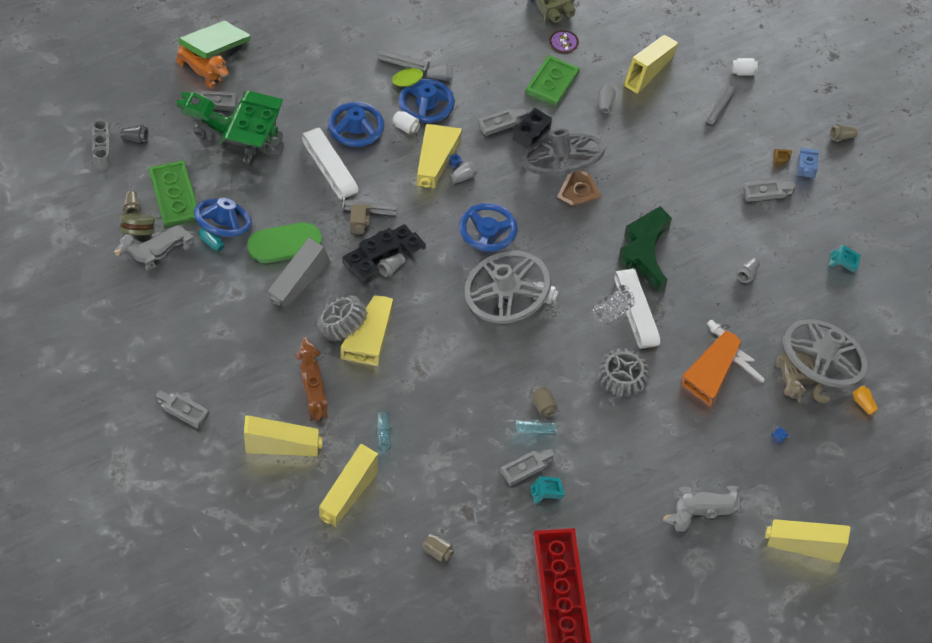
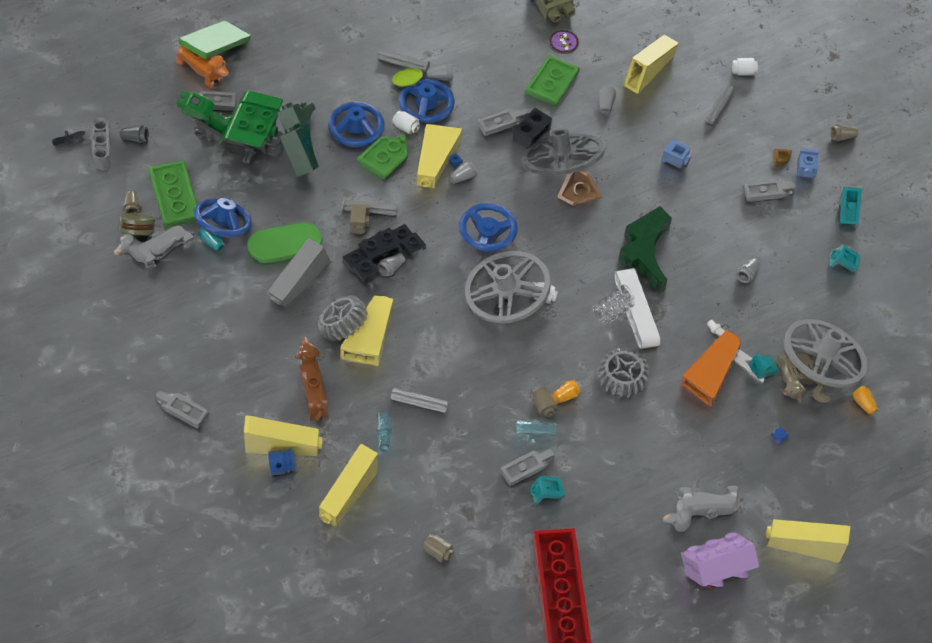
white beam [301,127,358,200] -> none
none -> black piece [52,131,86,146]
none -> blue piece [268,448,296,476]
none -> dark green arch [277,102,319,177]
none -> bright green tile [357,135,408,179]
none -> light grey axle [391,388,448,413]
none -> light orange cone [552,380,581,404]
none -> medium blue brick [661,139,691,168]
none -> lavender piece [681,533,759,588]
none -> teal bracket [748,353,779,379]
none -> teal slope [838,187,862,225]

